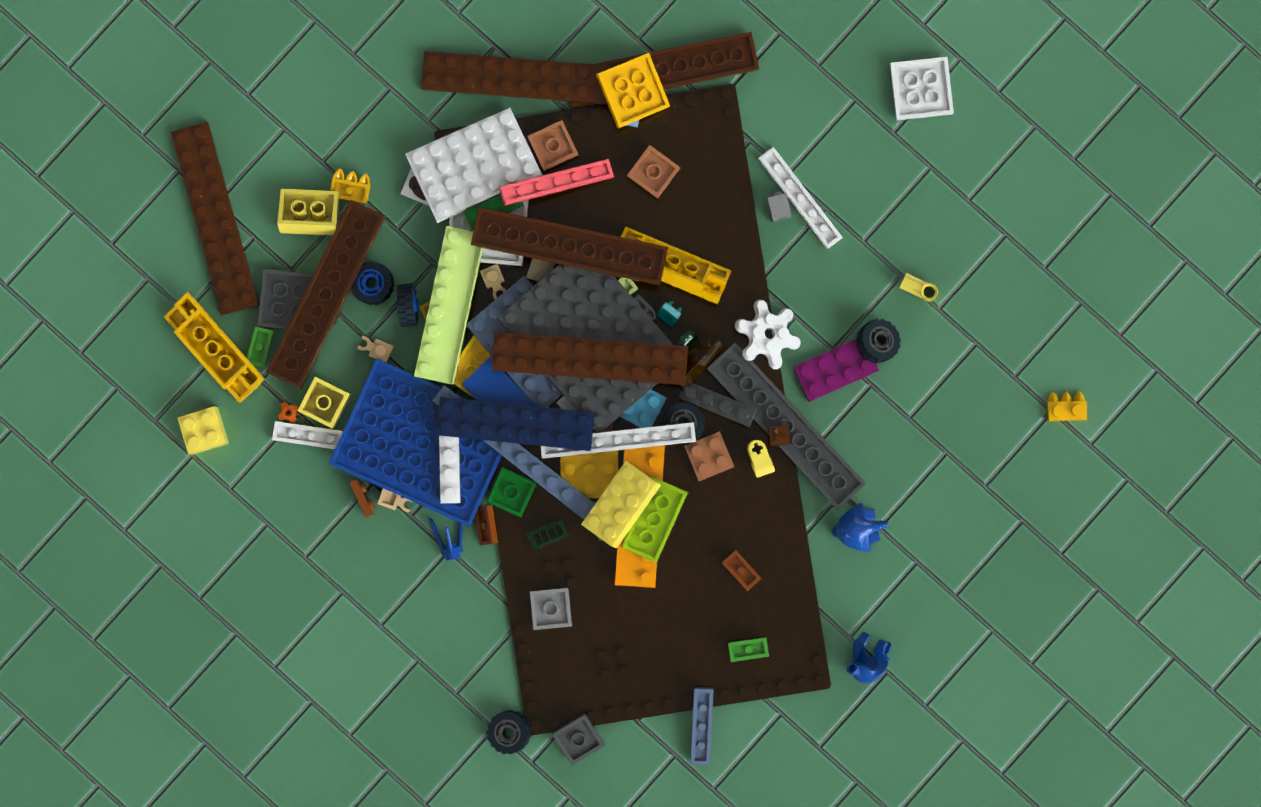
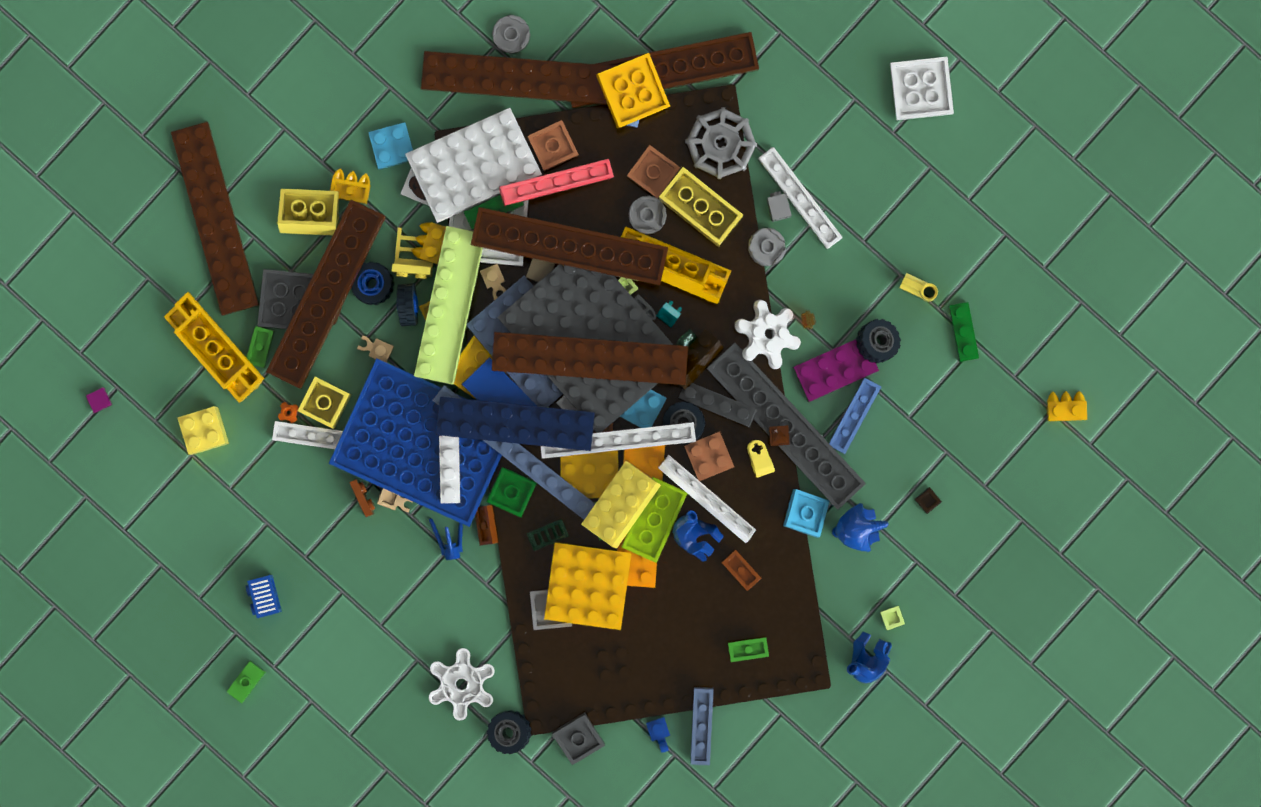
none -> magenta tile [86,388,112,413]
none -> bright green plate [227,661,266,703]
none -> blue brick [246,575,282,618]
none -> medium azure plate [368,122,413,170]
none -> light yellow plate [392,227,433,279]
none -> yellow plate [411,222,446,265]
none -> white plate [429,648,495,721]
none -> light grey tile [492,15,530,54]
none -> yellow plate [544,543,631,630]
none -> light grey tile [628,196,667,234]
none -> blue plate [646,717,670,753]
none -> white tile [658,455,756,543]
none -> light yellow brick [659,167,743,247]
none -> blue piece [672,510,724,562]
none -> light grey plate [685,107,757,179]
none -> light grey tile [748,228,786,266]
none -> medium azure plate [783,489,830,538]
none -> clear orange plate [801,310,816,329]
none -> medium blue plate [829,378,881,454]
none -> yellowish green plate [880,606,905,630]
none -> dark brown tile [915,487,942,514]
none -> green plate [949,302,979,362]

